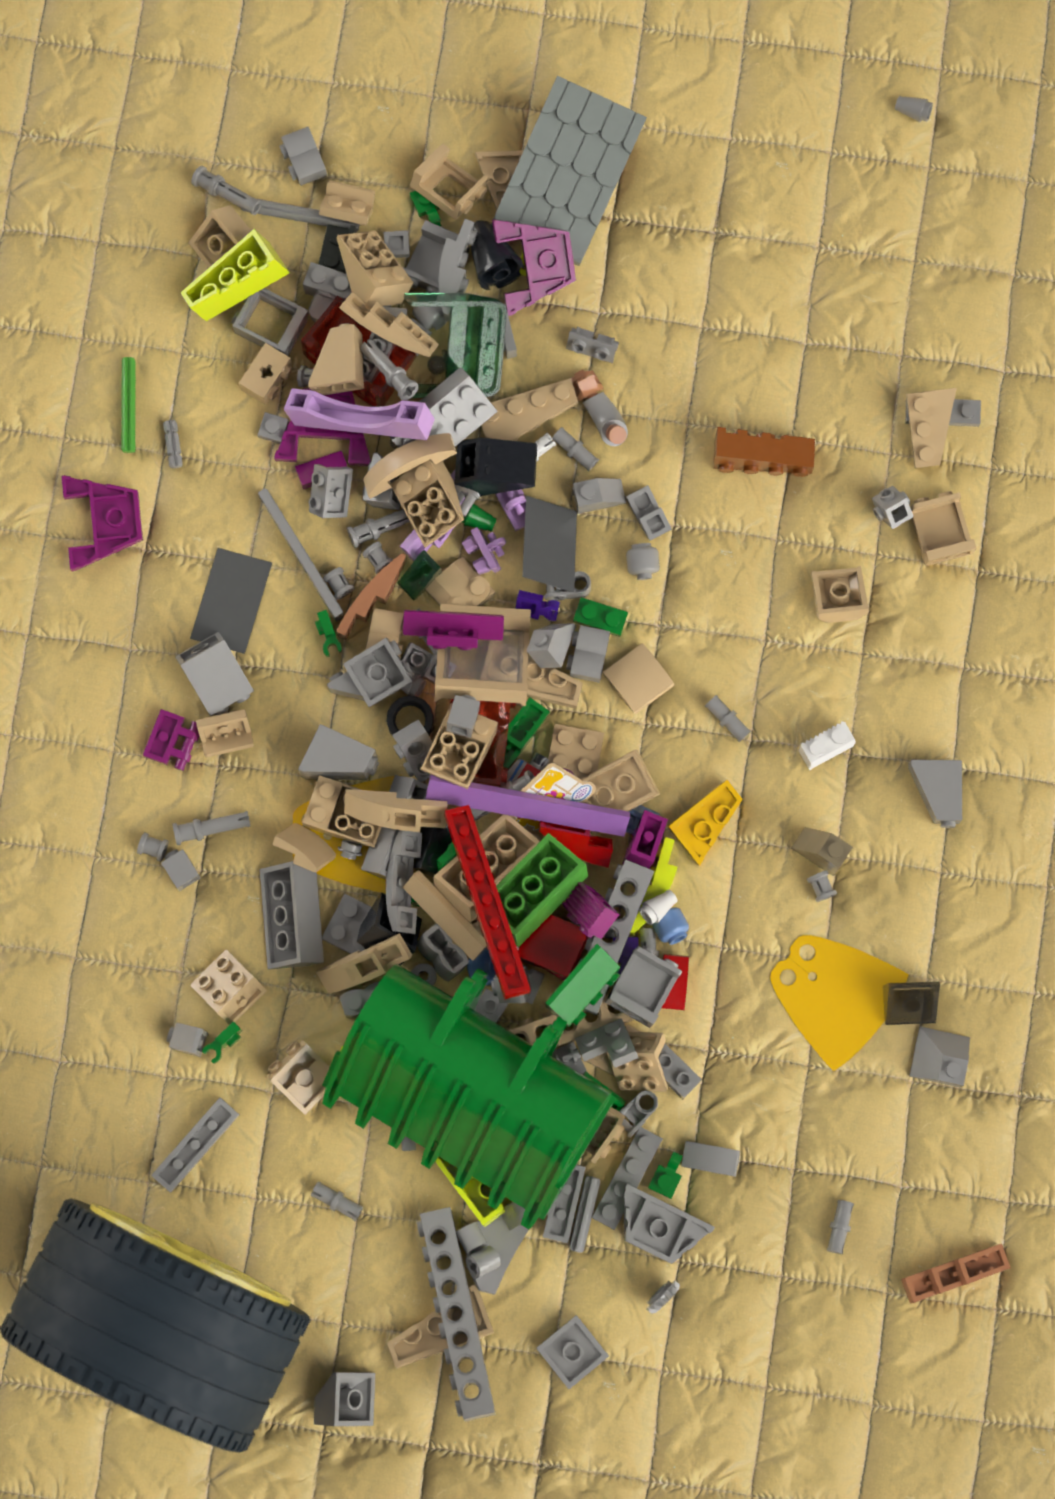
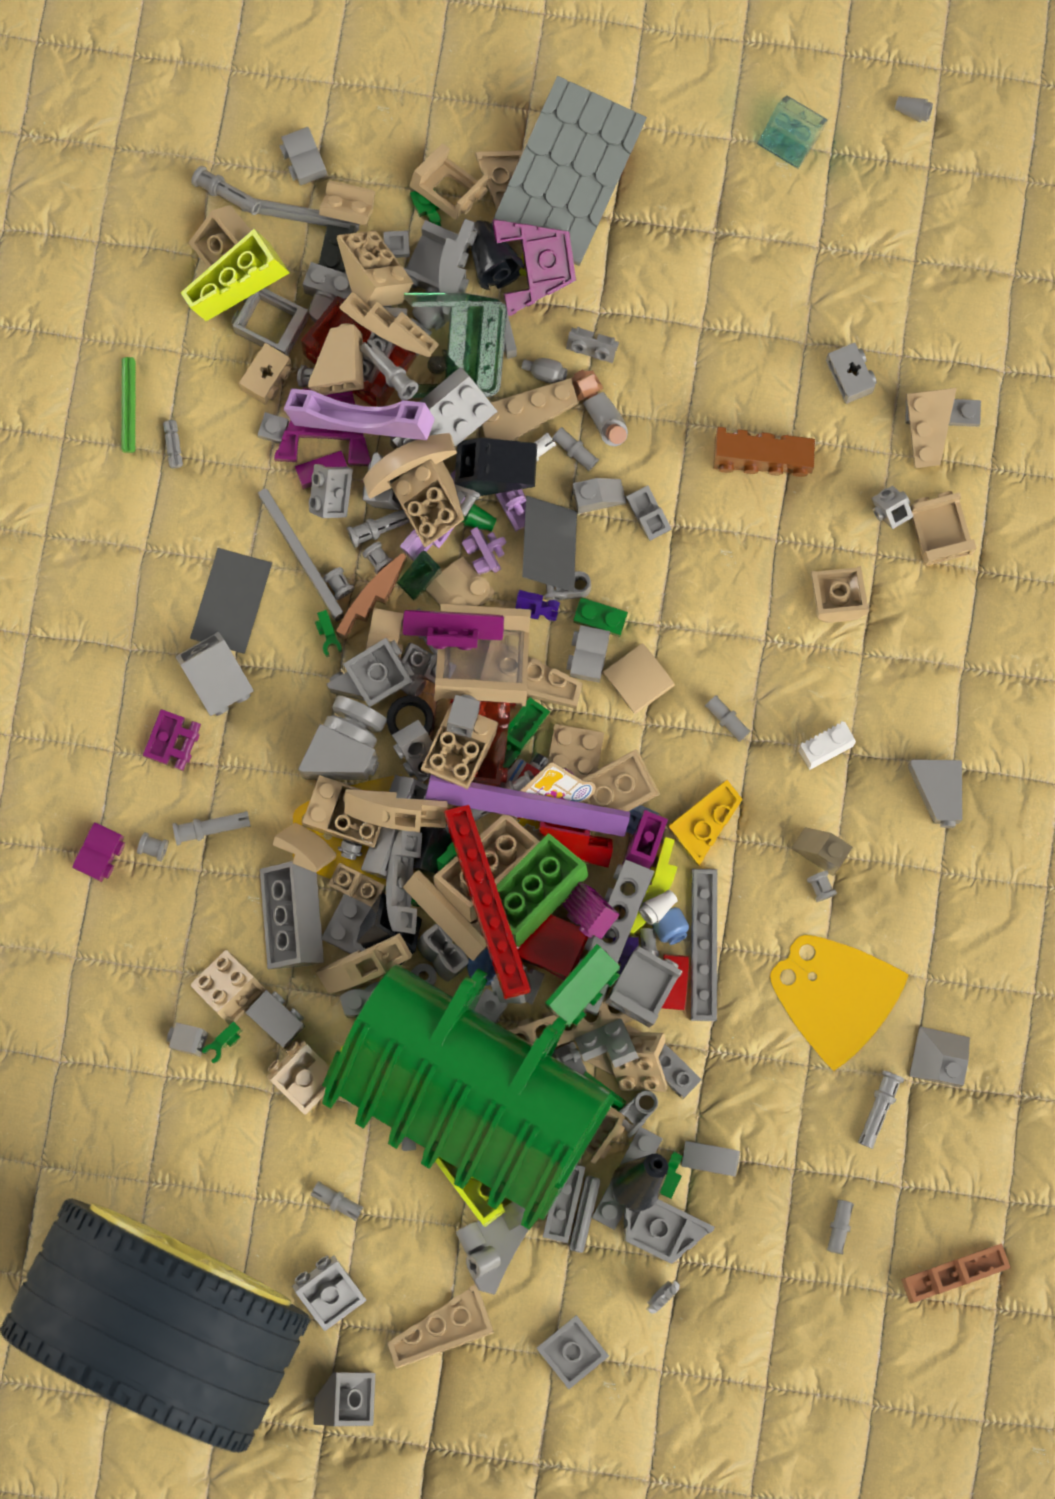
magenta wing [61,475,143,571] -> none
light grey plate [151,1098,240,1193] -> none
light grey brick [161,849,201,891] -> none
tan bracket [196,709,254,757] -> none
light grey brick [417,1207,496,1422] -> none
light grey slope [527,623,576,668] -> none
light grey head [626,543,660,580] -> none
clear smoke slope [883,981,940,1025] -> none
none -> magenta brick [72,822,125,882]
none -> light grey brick [245,990,305,1049]
none -> light grey plate [292,1255,367,1332]
none -> light grey wheel [323,696,387,748]
none -> tan slope [328,863,386,907]
none -> light grey plant [522,358,567,384]
none -> black cone [610,1153,669,1212]
none -> light grey tile [691,869,717,1021]
none -> clear light blue slope [757,95,828,169]
none -> light grey brick [826,343,877,404]
none -> light grey pin [858,1070,905,1149]

